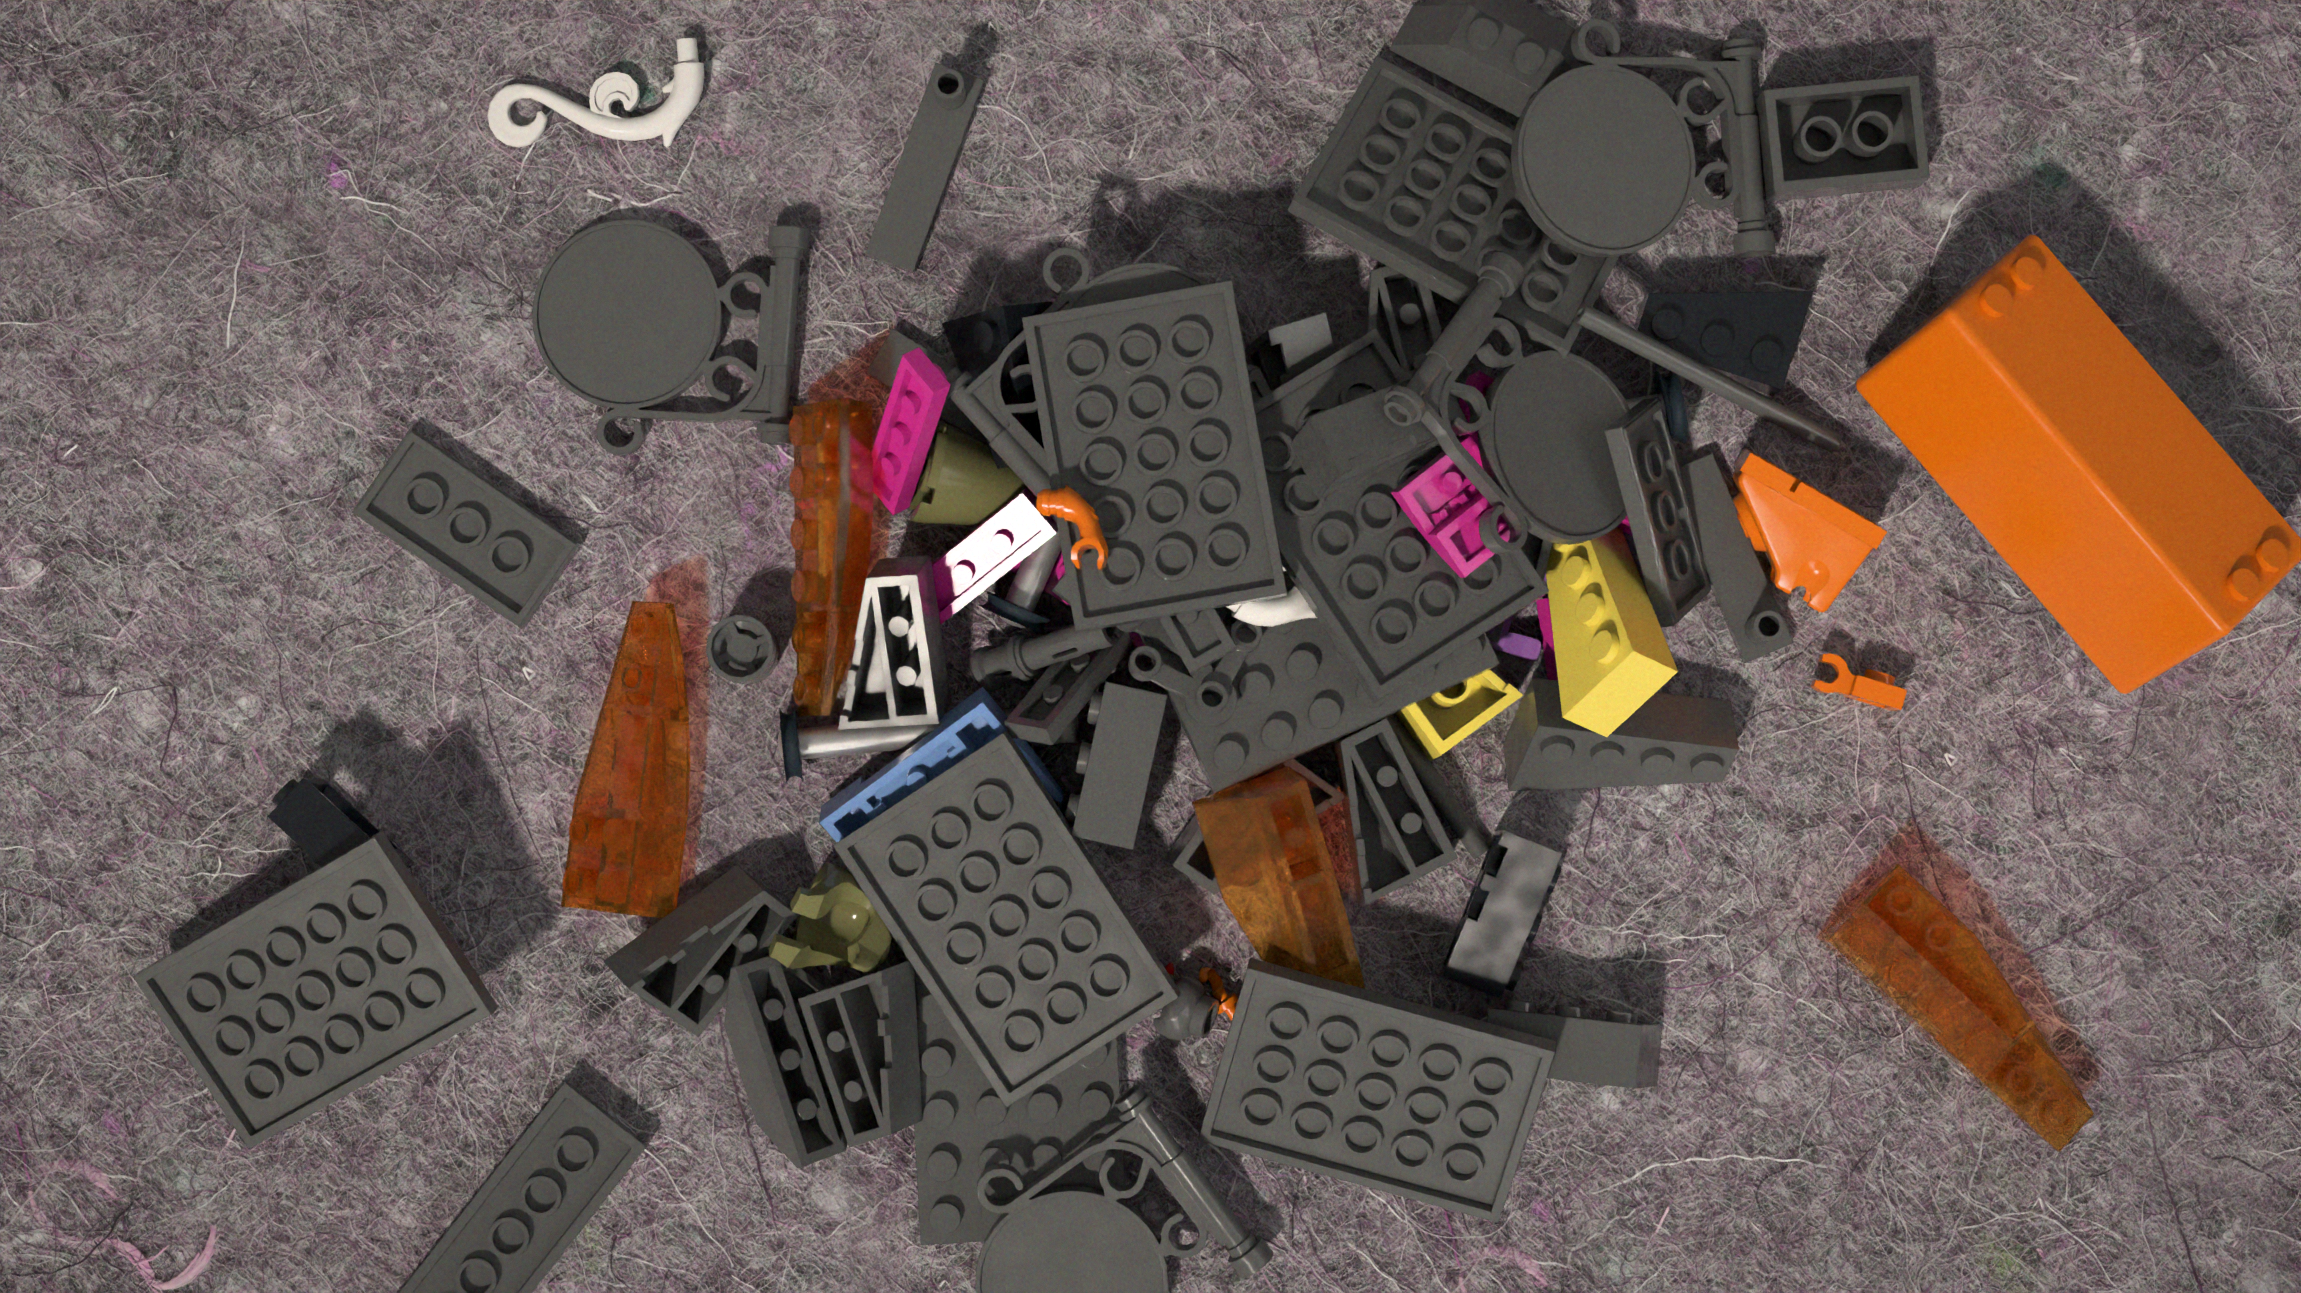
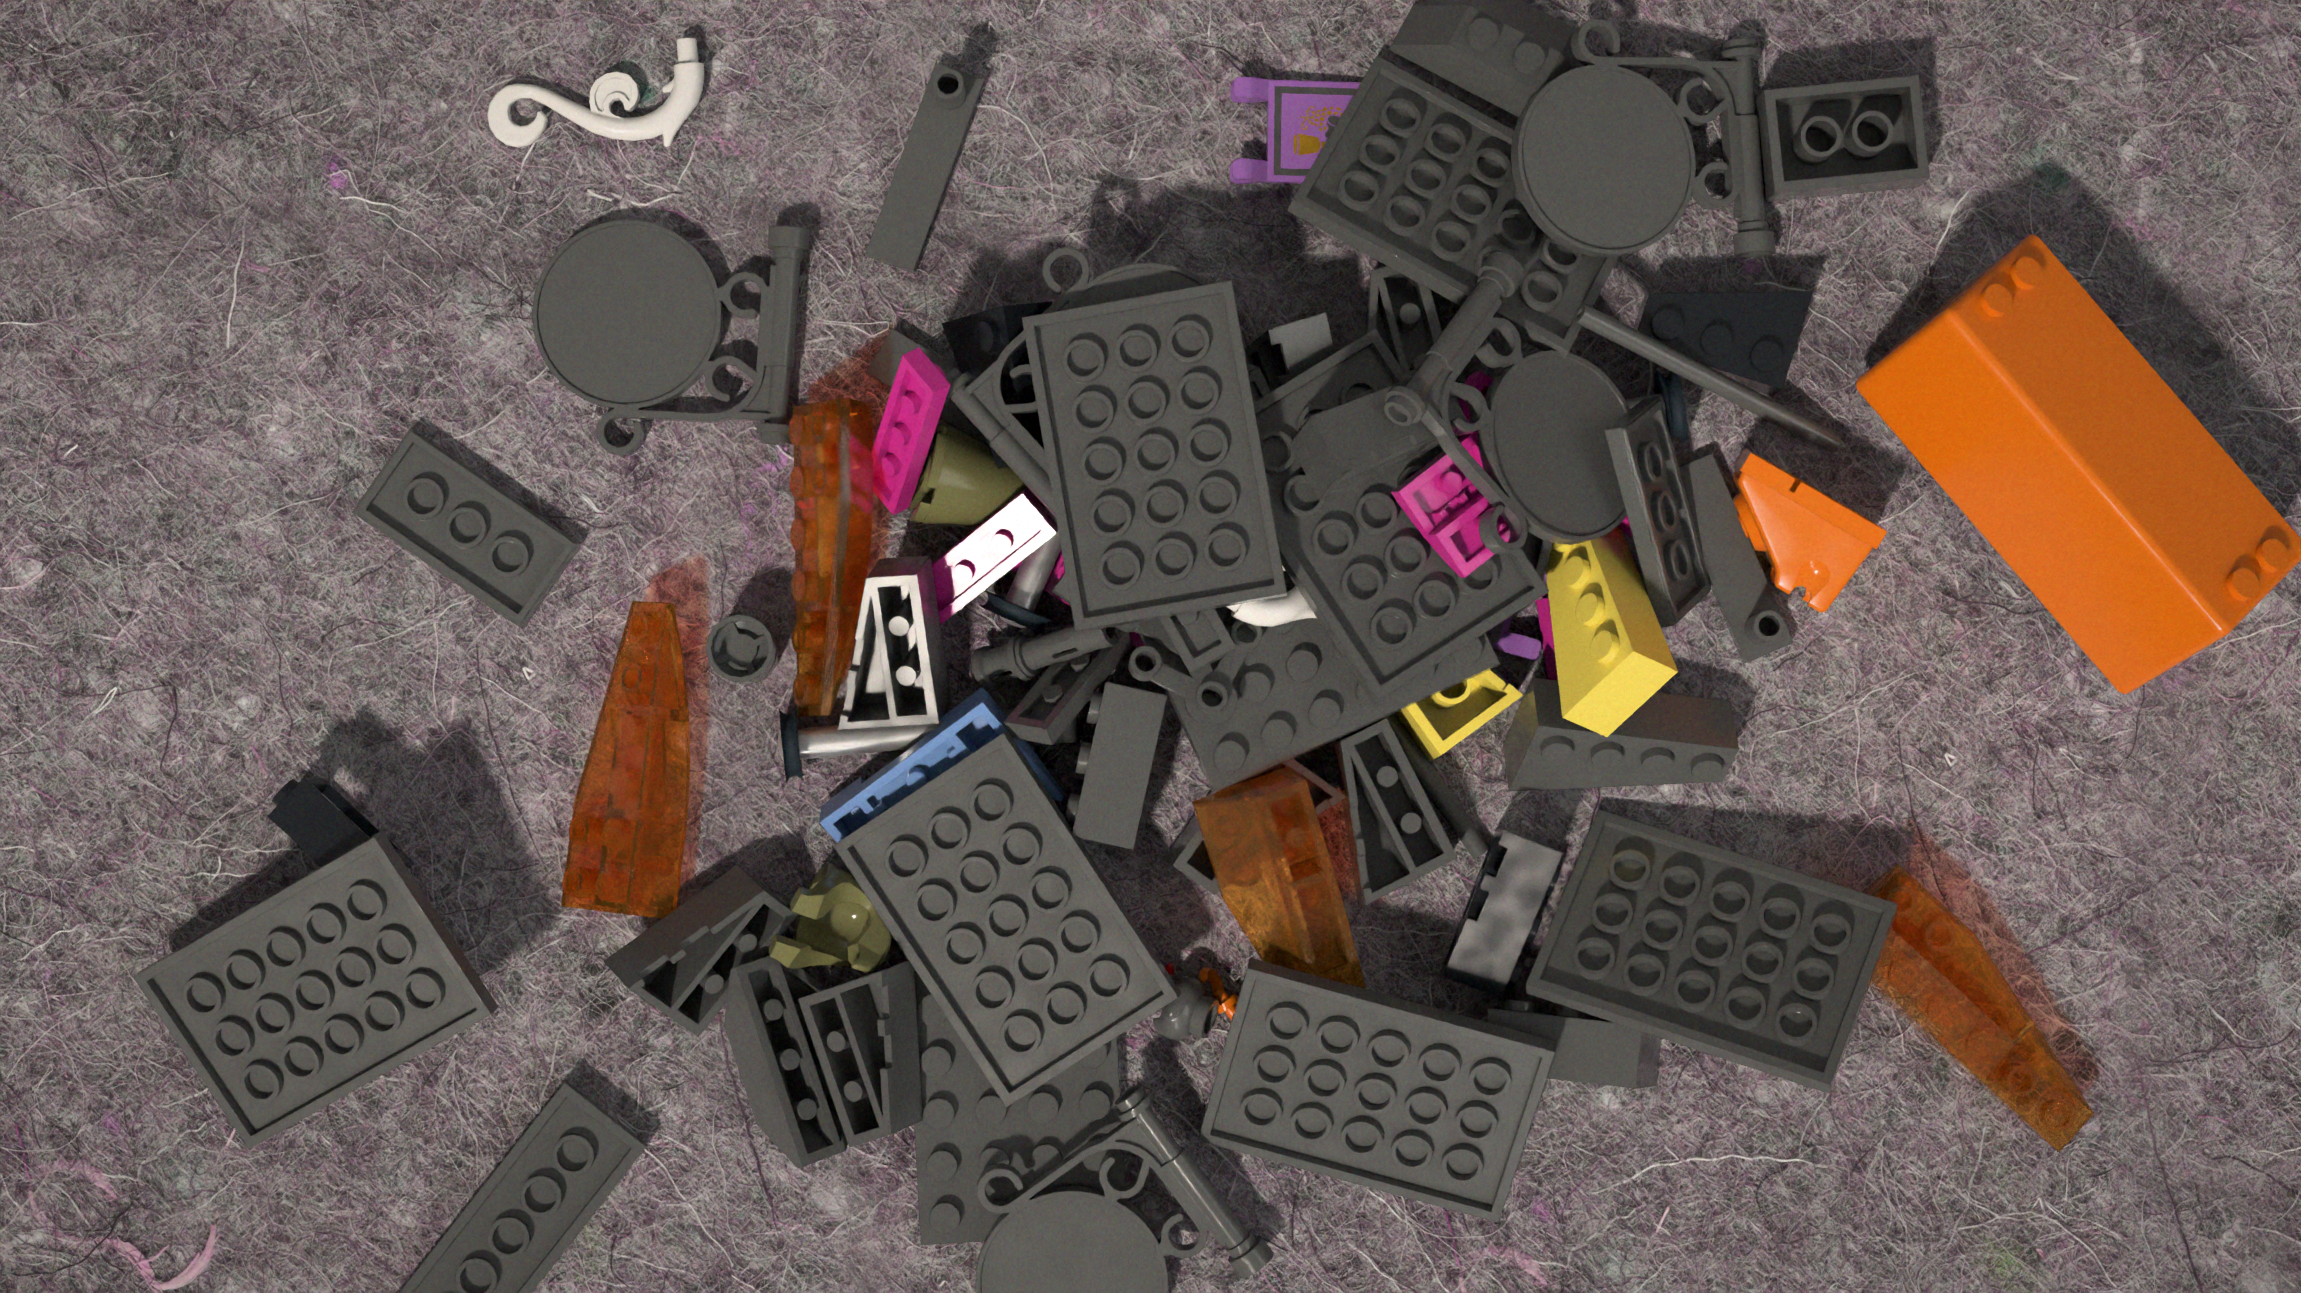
orange piece [1036,485,1109,570] -> none
orange plate [1811,653,1907,711] -> none
none -> medium lavender flag [1229,77,1361,184]
none -> dark grey plate [1526,809,1898,1094]

